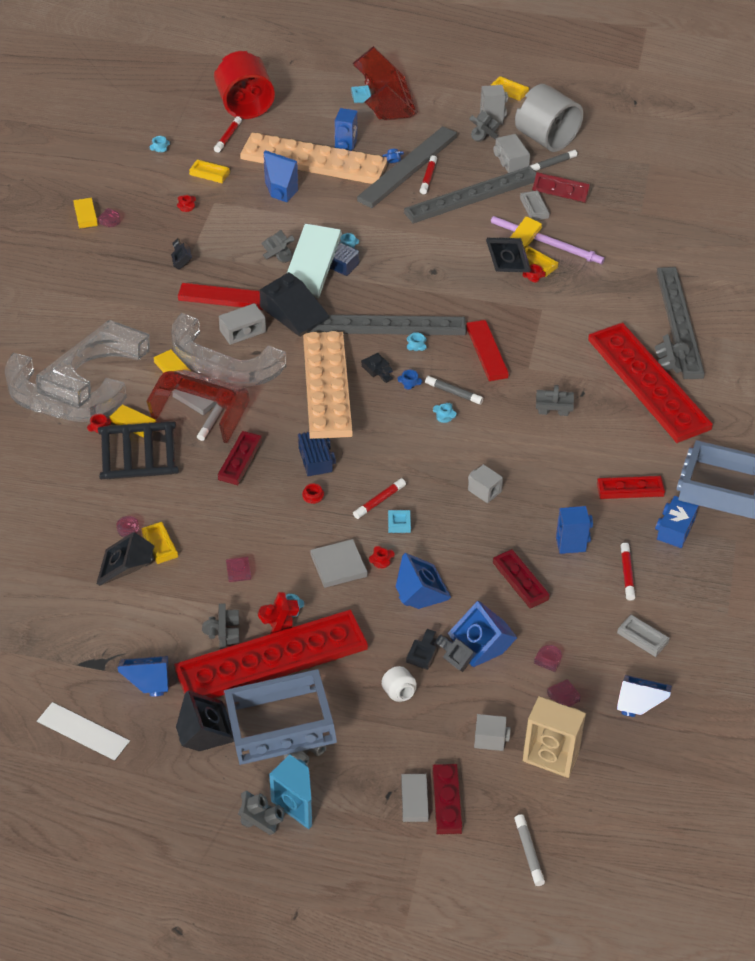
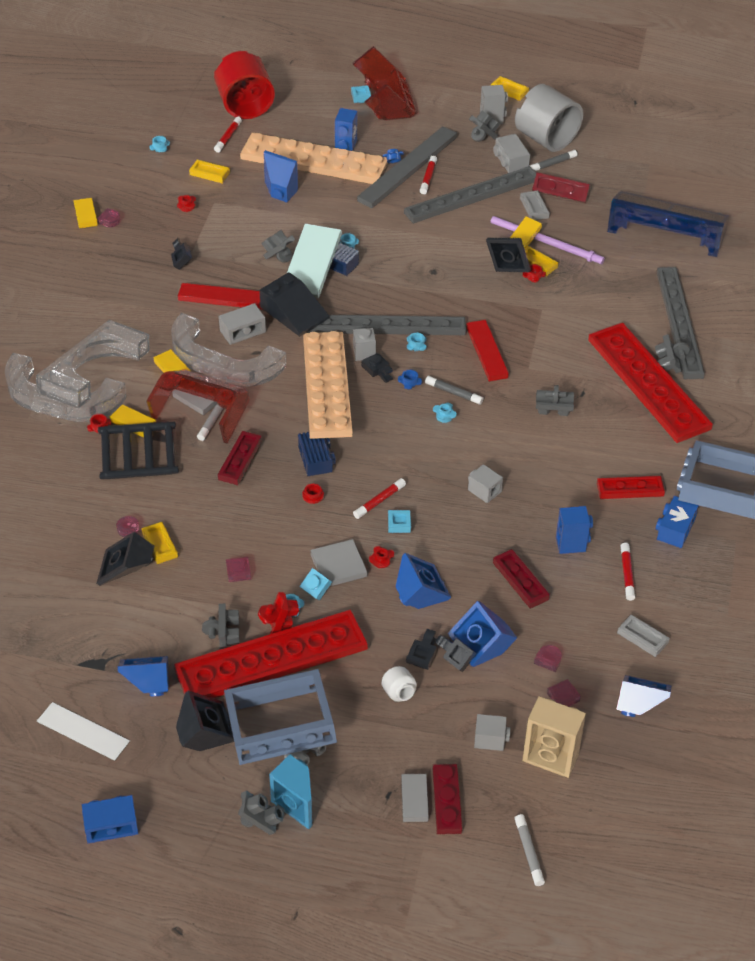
none -> blue brick [81,795,138,844]
none -> medium azure plate [299,568,332,600]
none -> light grey brick [353,328,376,361]
none -> clear blue windscreen [607,191,729,257]

